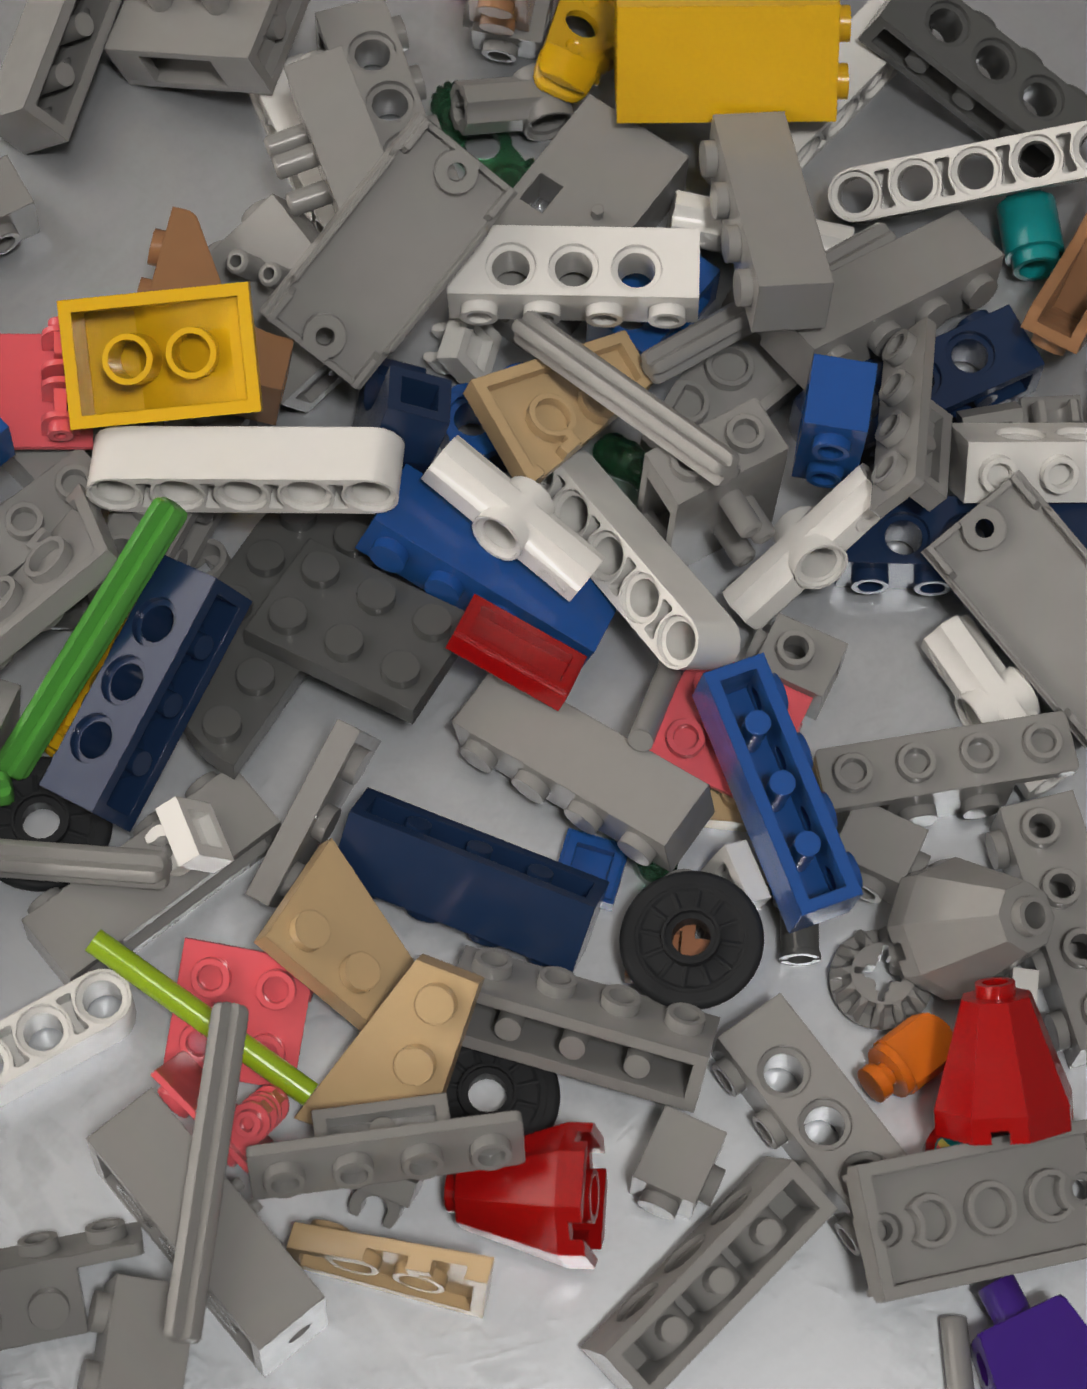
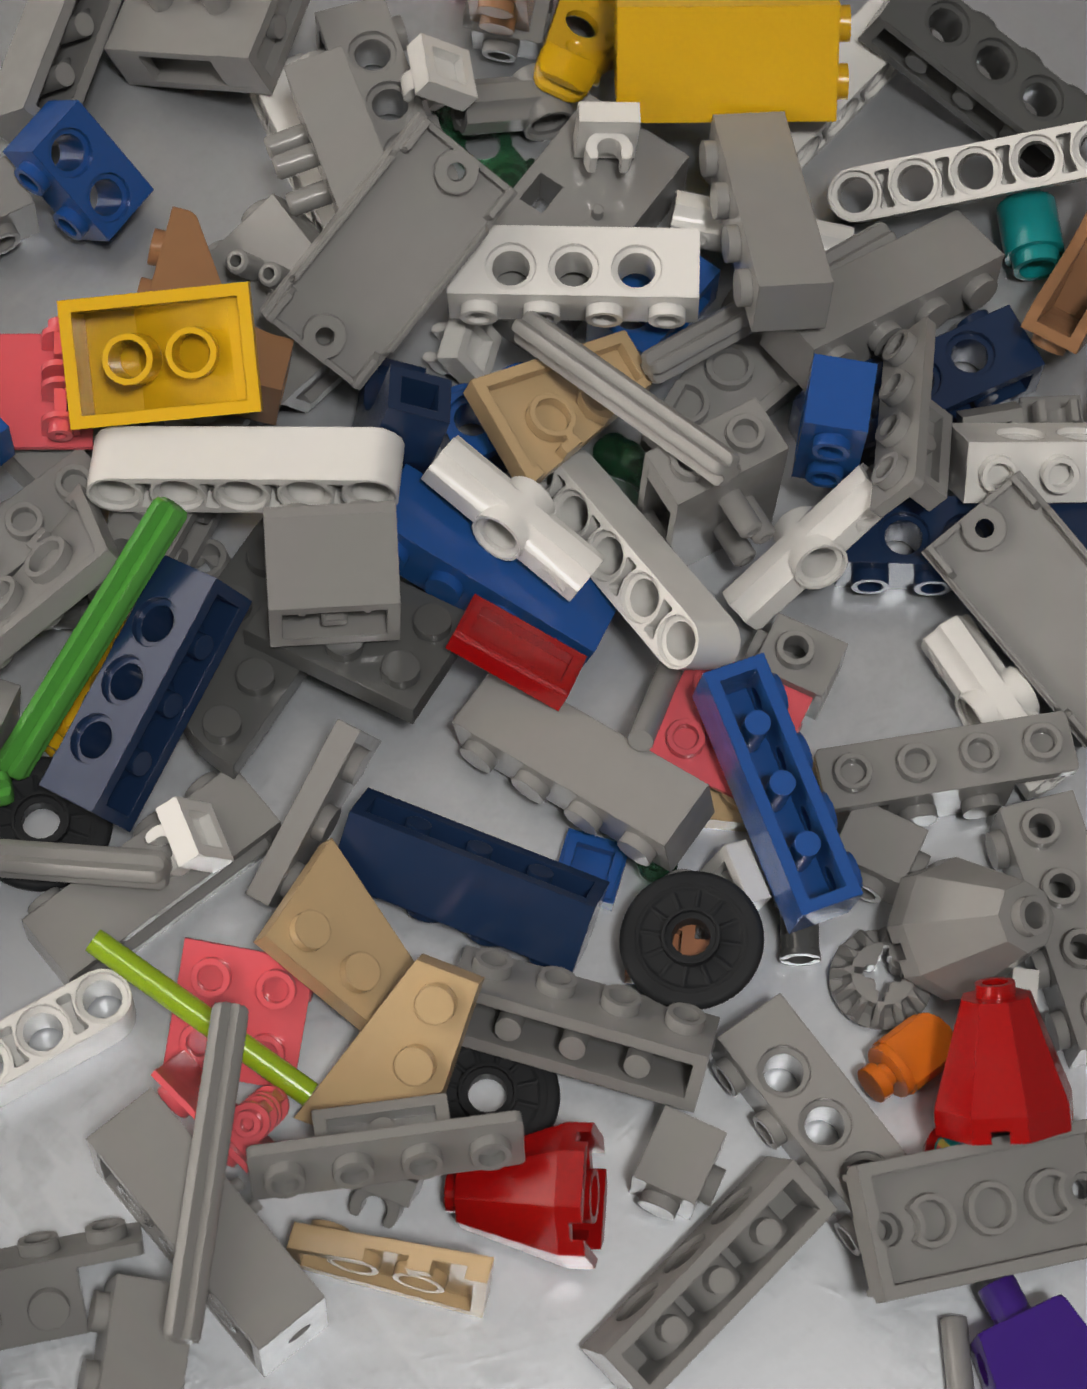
none -> blue brick [3,100,154,241]
none -> light grey slope [263,499,401,647]
none -> white tile [400,33,478,112]
none -> white tile [573,101,641,173]

